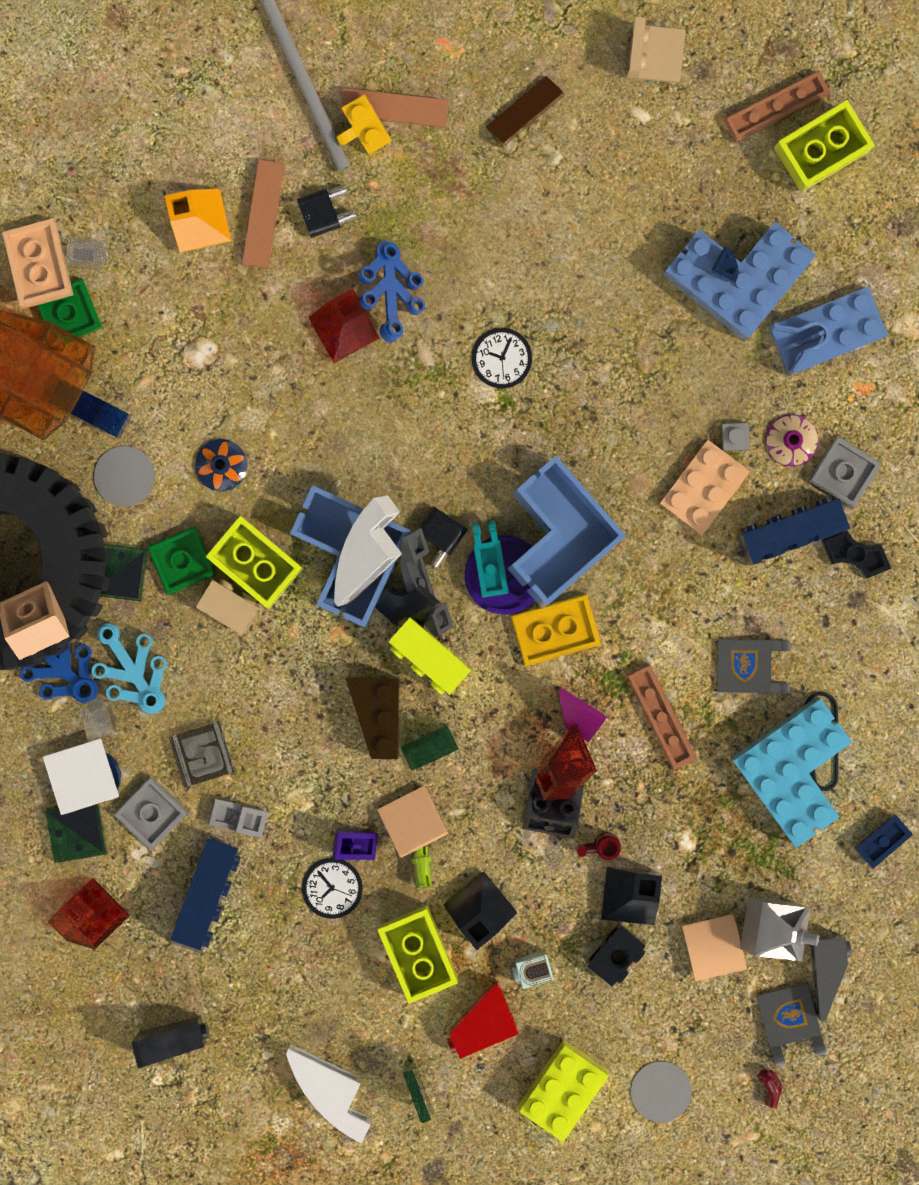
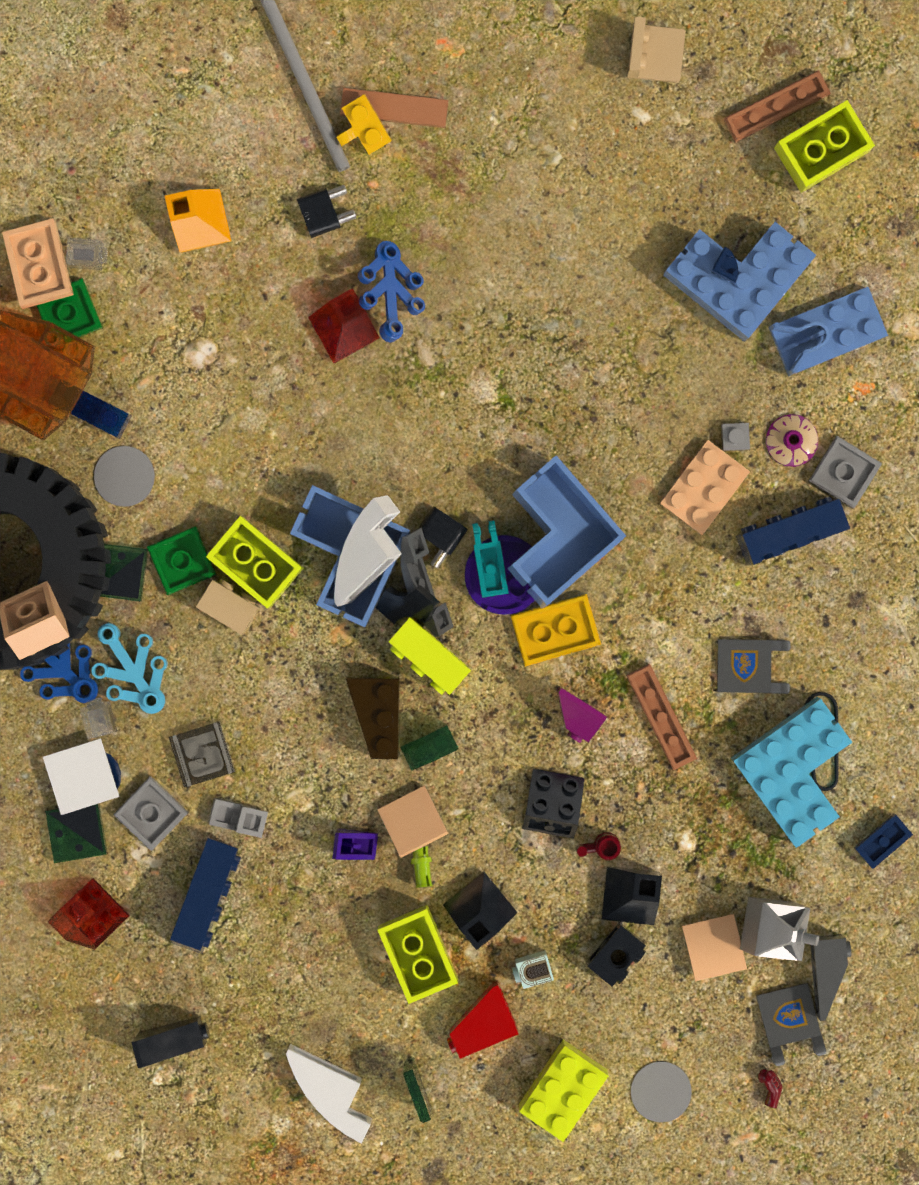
dark blue dish [195,439,248,492] -> none
nougat tile [242,159,285,269] -> none
sticker [302,858,363,919] -> none
sticker [472,328,532,389] -> none
reddish brown slope [486,76,564,148] -> none
clear red slope [535,725,597,800] -> none
black tile [821,530,891,579] -> none

